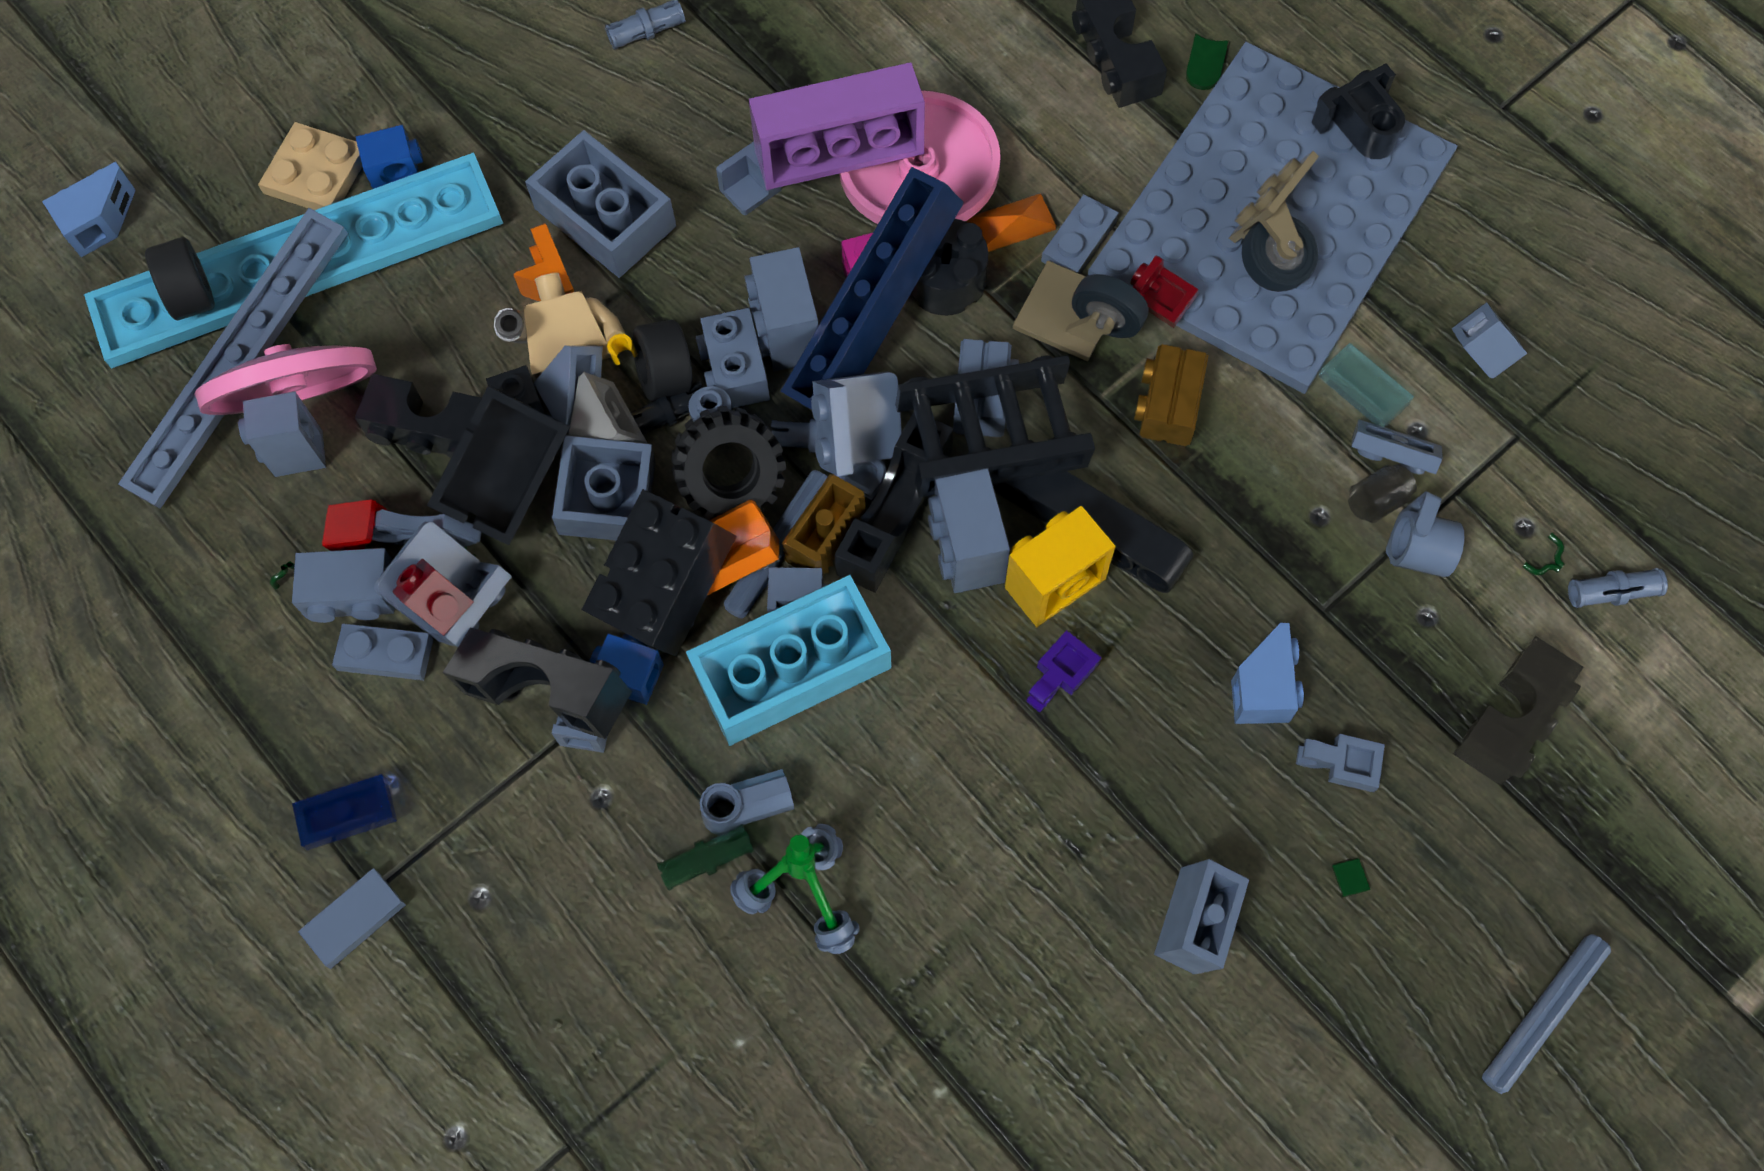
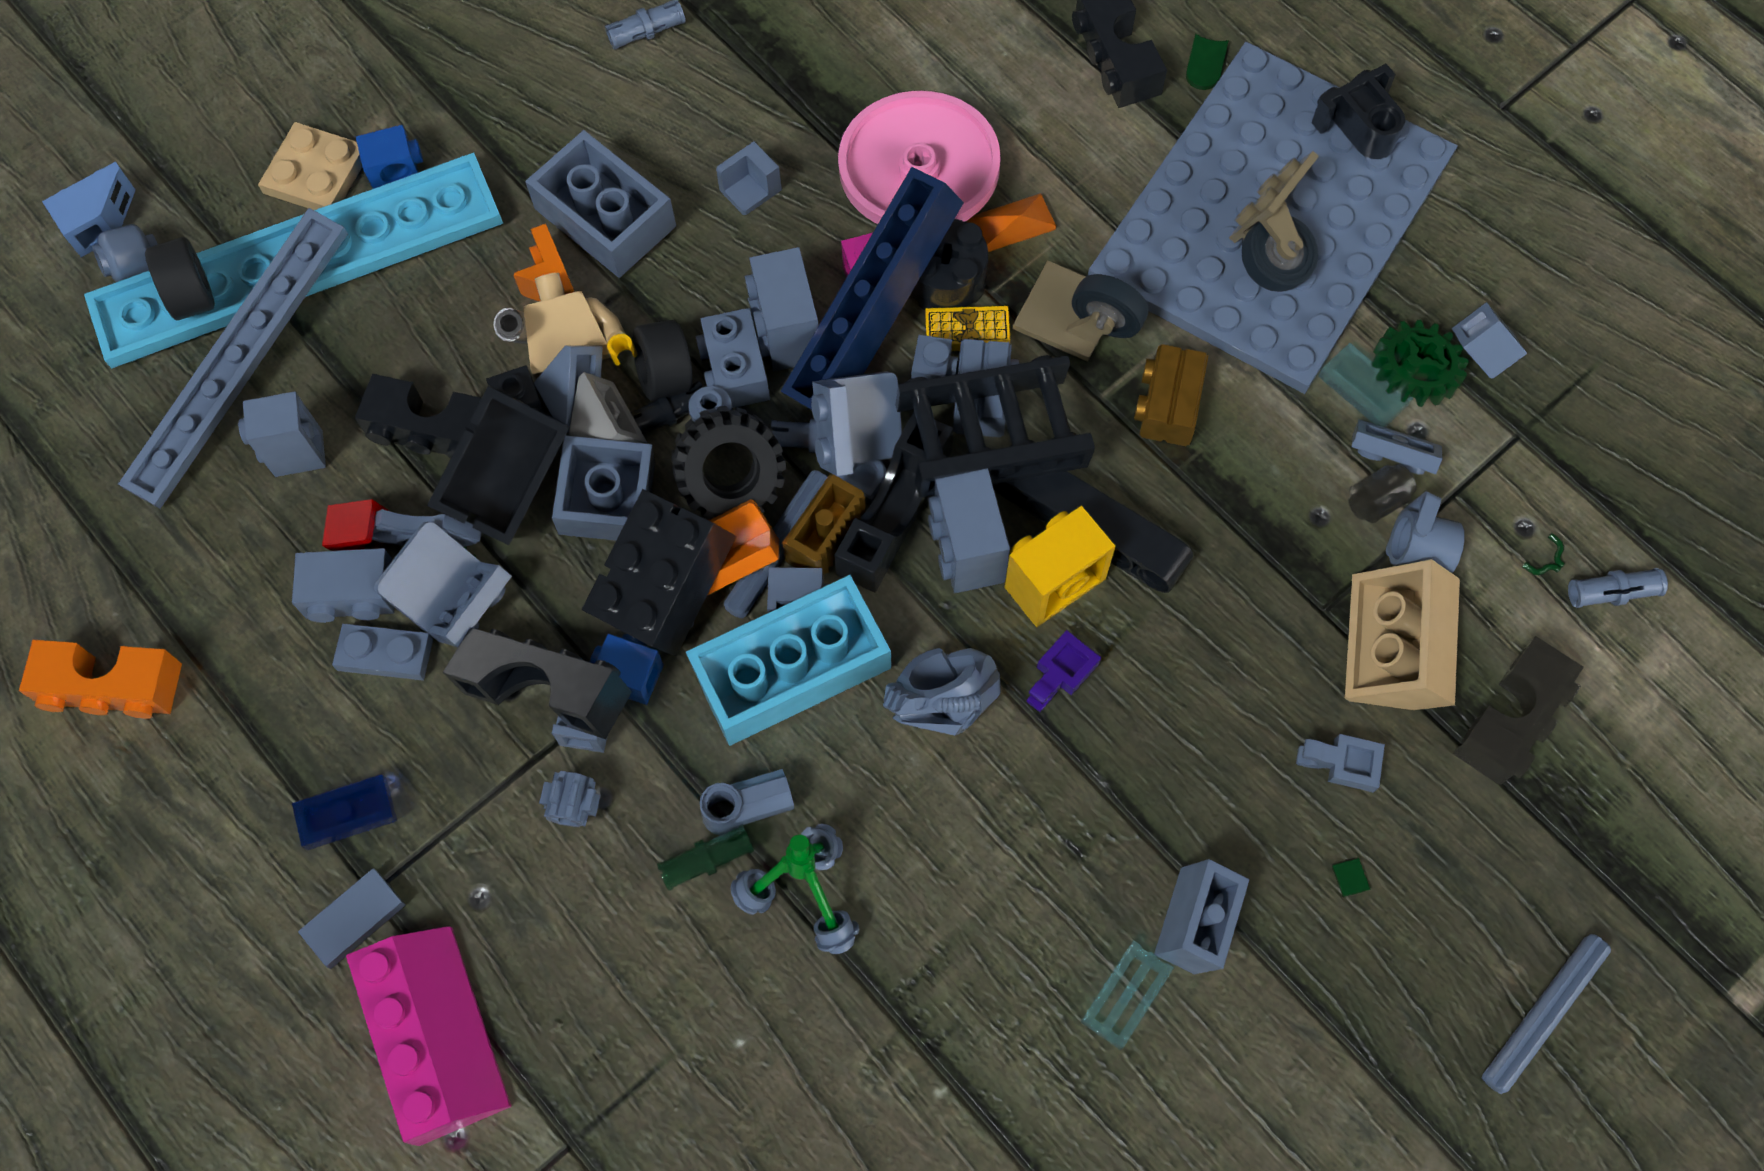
bright pink dish [195,344,377,415] -> none
dark green piece [270,561,295,589] -> none
bracket [393,559,474,636] -> none
medium lavender brick [748,62,925,190] -> none
sand blue plate [1041,194,1119,274] -> none
dark red bracket [1130,255,1199,328] -> none
medium blue slope [1231,623,1304,724] -> none
none -> orange arch [19,640,182,719]
none -> sand blue head [92,224,158,282]
none -> dark pink slope [346,926,511,1146]
none -> sand blue gear [539,771,601,827]
none -> sand blue helmet [883,648,1001,736]
none -> sand blue brick [911,335,959,379]
none -> tile [925,306,1010,351]
none -> clear light blue tile [1081,940,1174,1050]
none -> tan slope [1345,559,1460,710]
none -> dark green gear [1371,320,1469,407]

